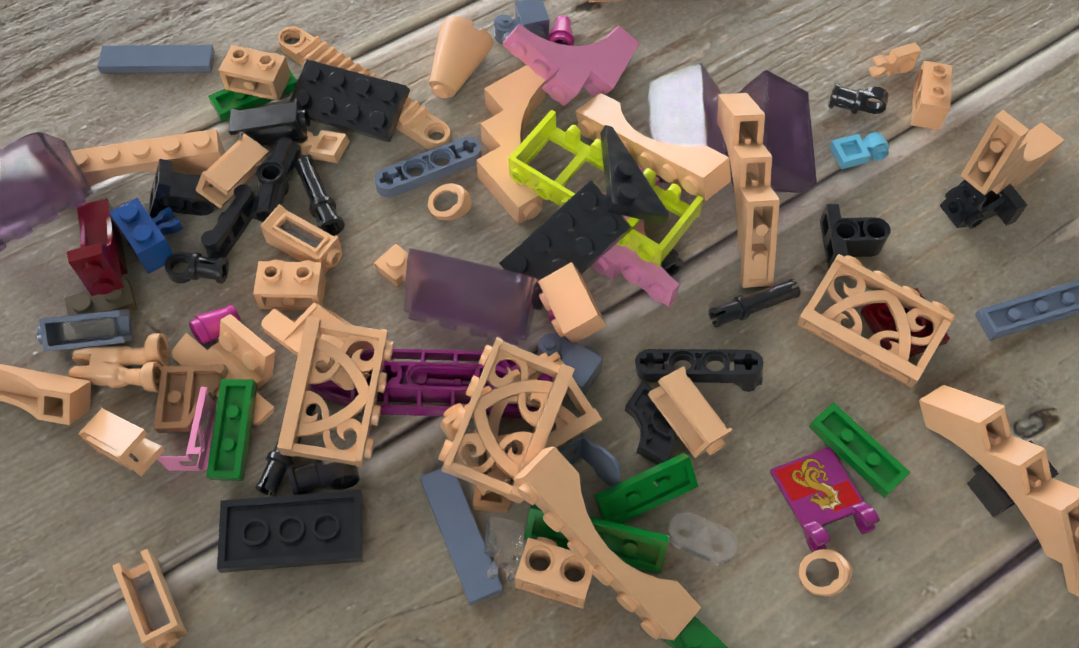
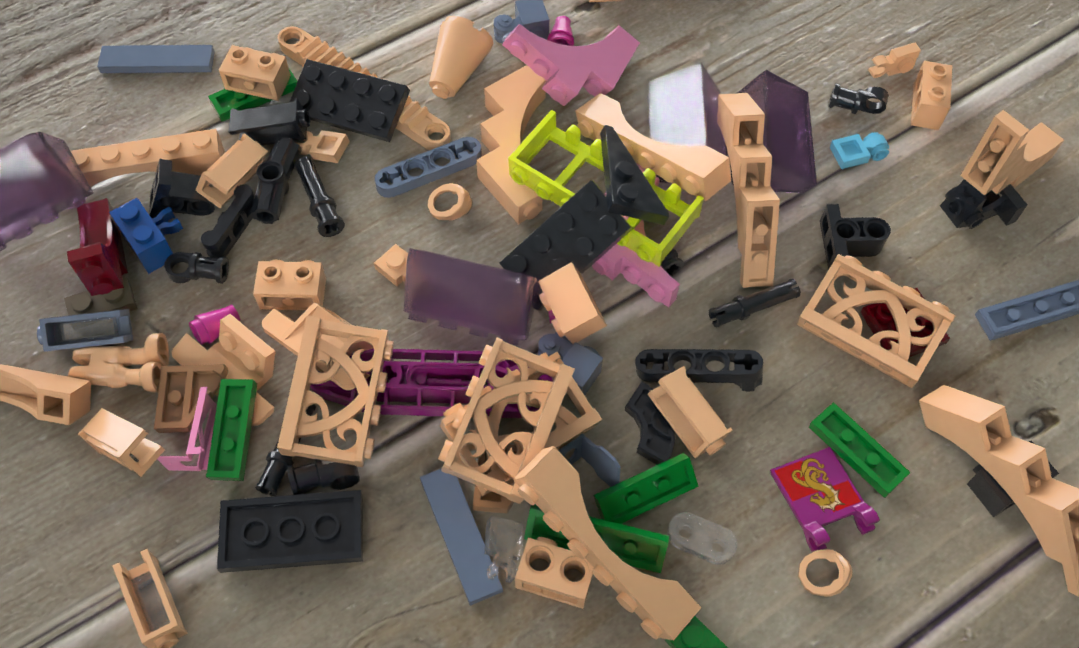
light nougat window [260,204,343,274] -> none

